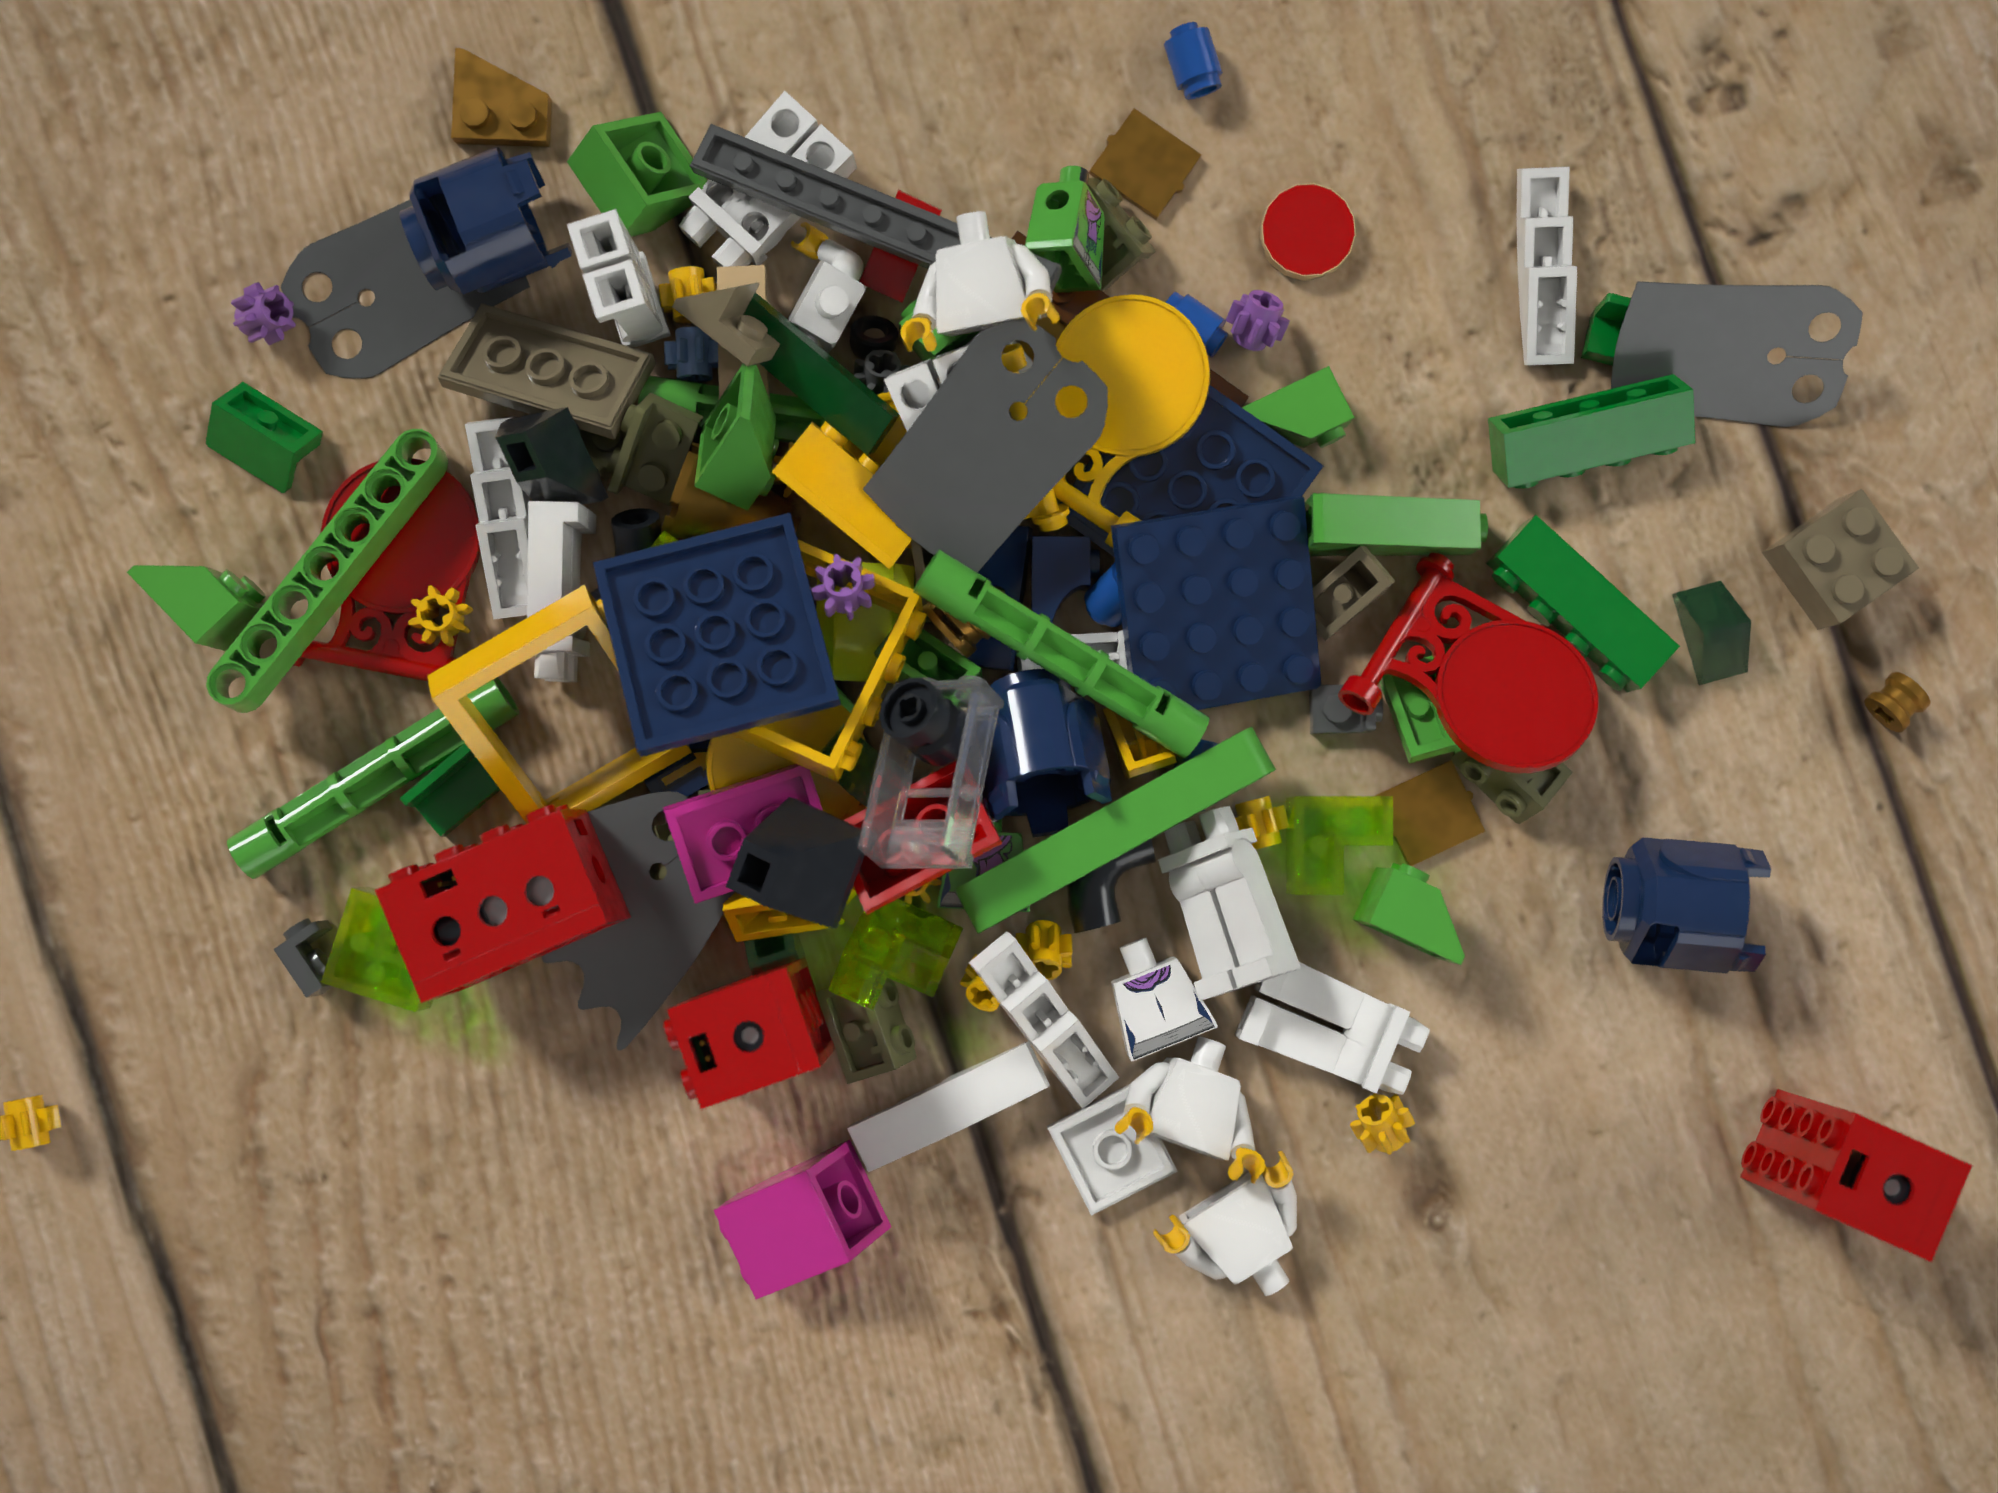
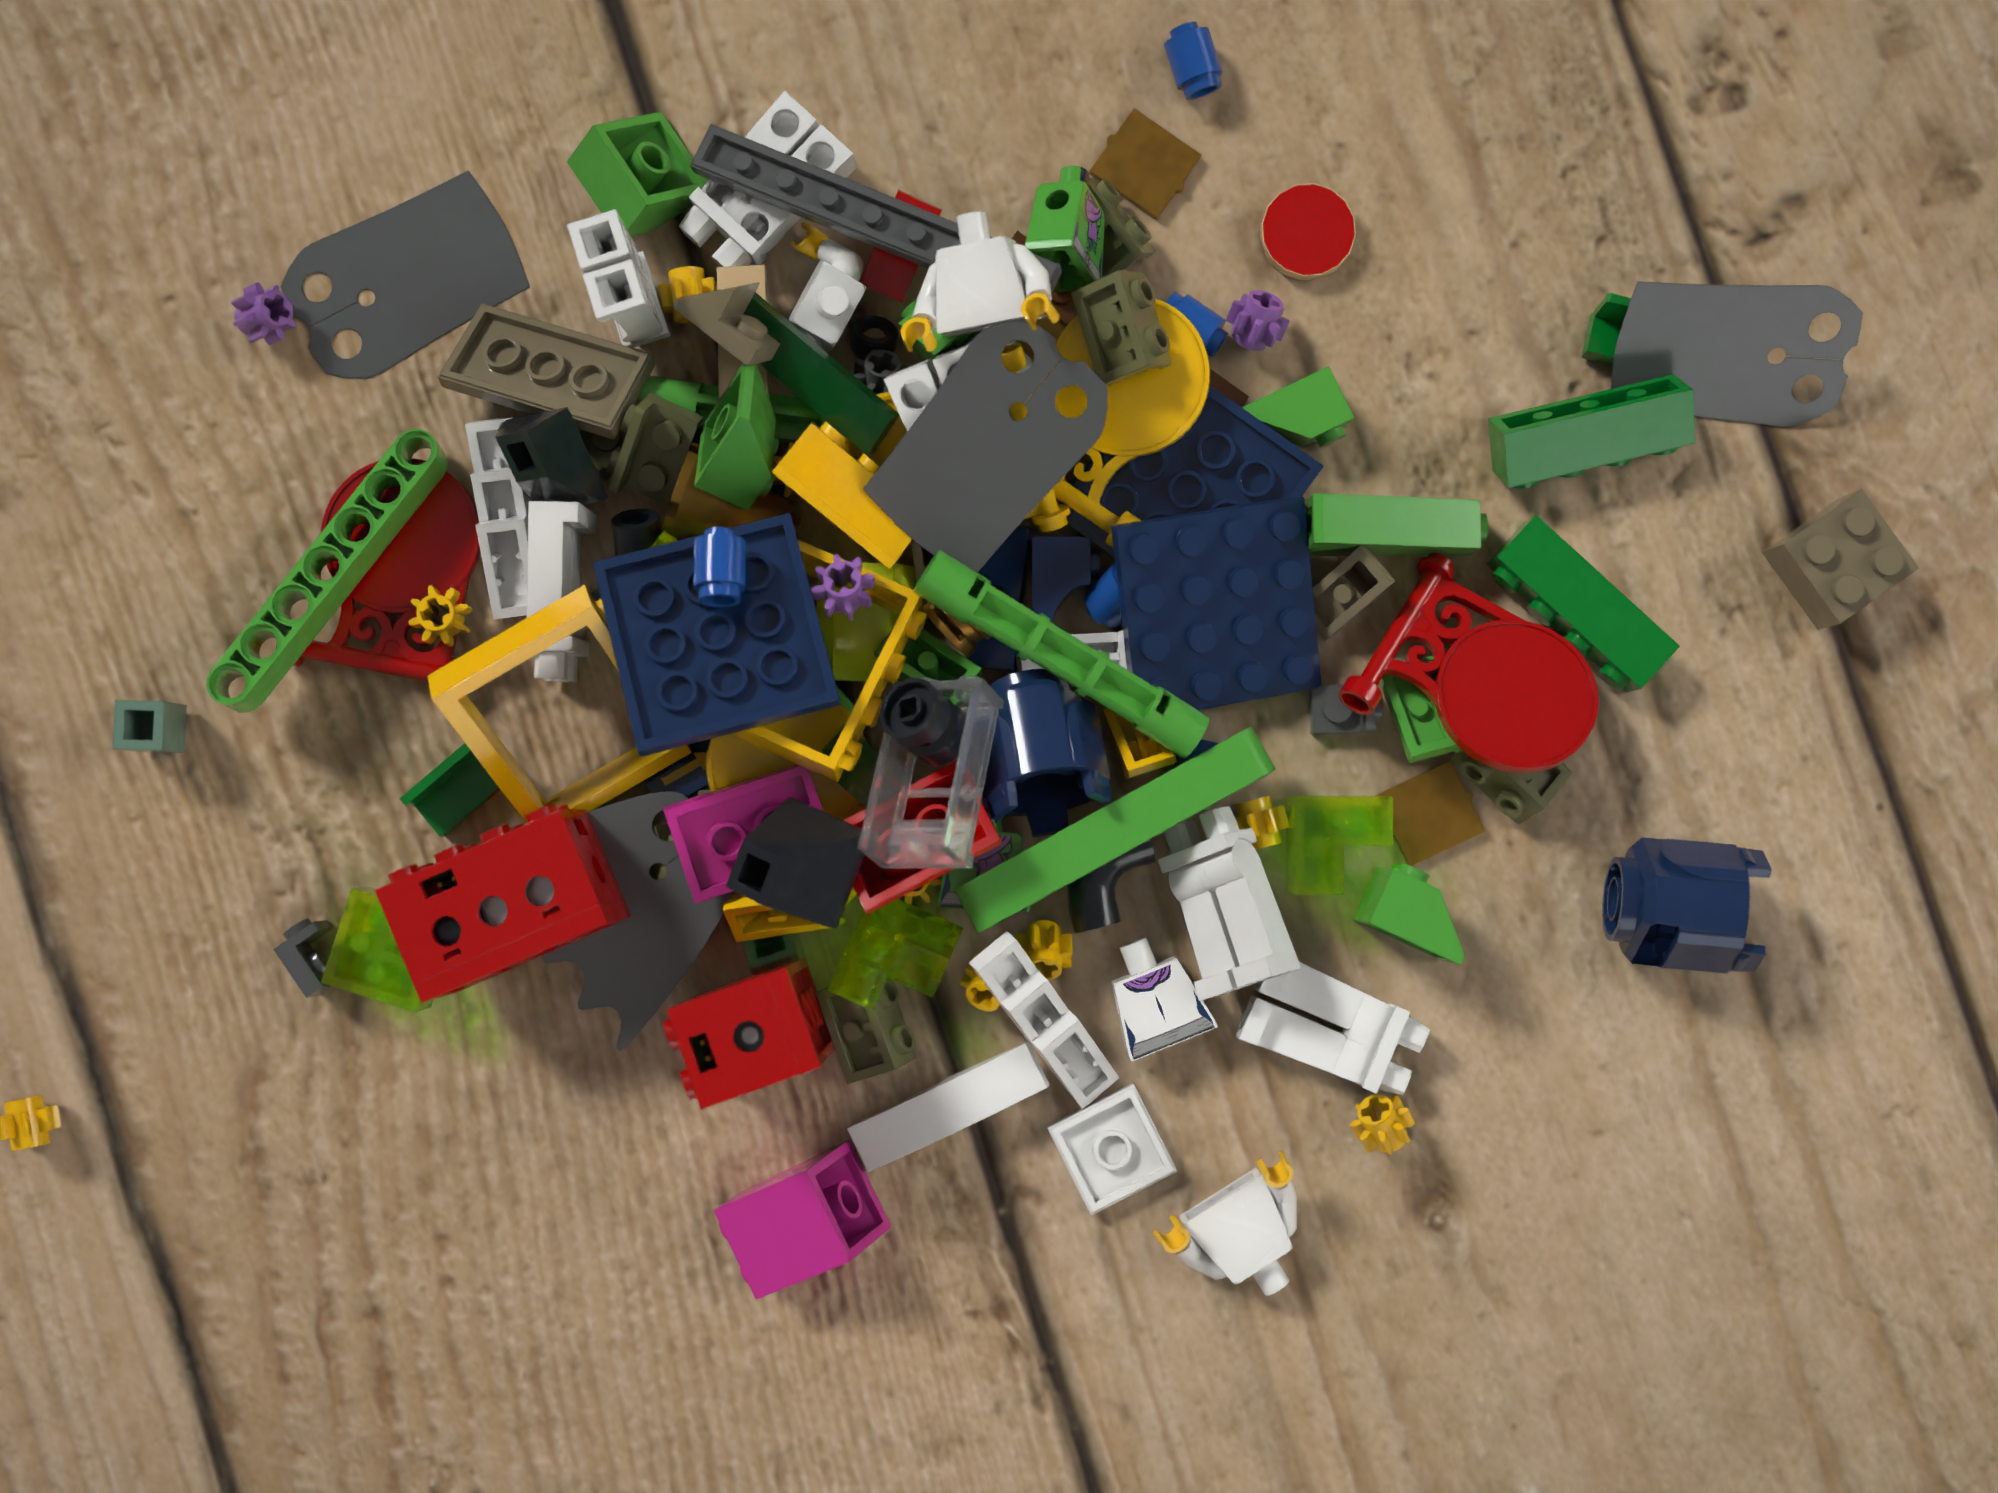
bright green slope [127,565,266,651] -> none
green panel [206,382,323,493] -> none
bright green piece [227,677,519,879] -> none
dark blue piece [399,146,572,295] -> none
pearl gold wing [451,48,552,147] -> none
medium blue gear [664,327,718,382] -> none
white torso [1115,1037,1265,1184] -> none
white slope [1517,167,1577,365] -> none
clear green slope [1672,580,1751,685] -> none
red piece [1740,1089,1973,1263] -> none
pearl gold wheel [1864,672,1931,733] -> none
none -> sand green brick [113,700,187,753]
none -> blue brick [694,527,746,607]
none -> olive bracket [1071,270,1171,386]

